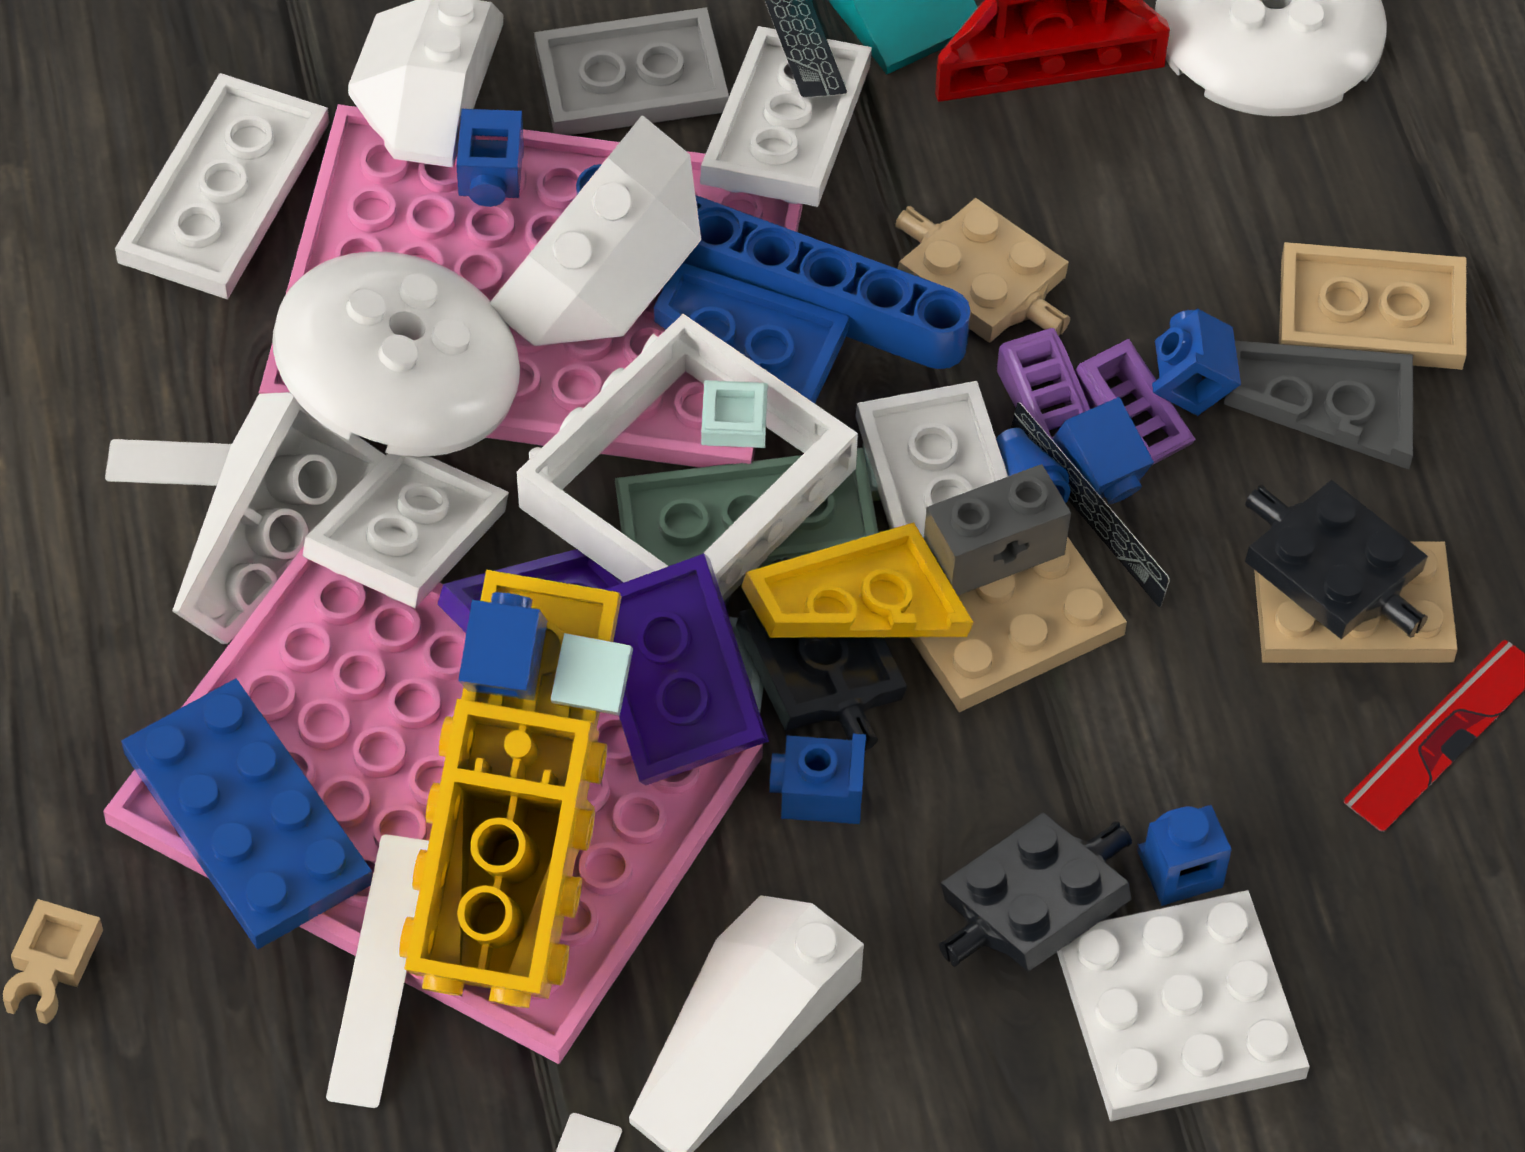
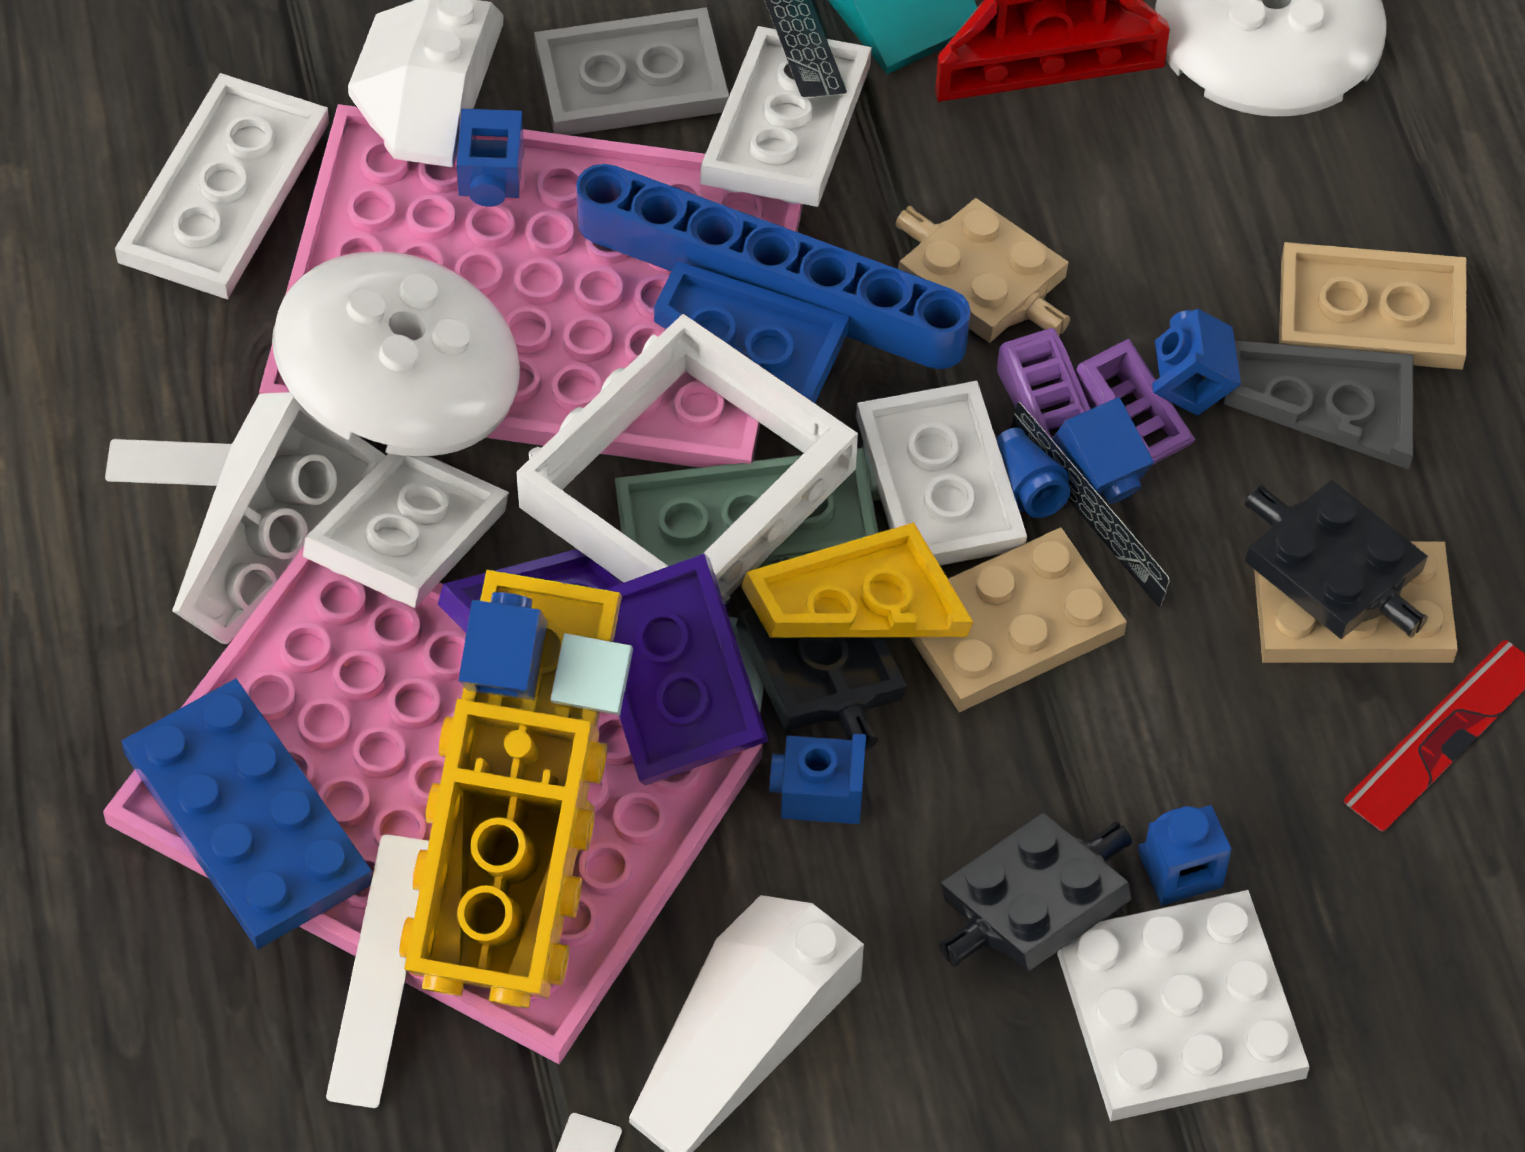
tan plate [3,899,103,1024] -> none
white wedge [489,115,701,346] -> none
light aqua tile [701,380,768,448] -> none
dark grey brick [924,464,1071,595] -> none

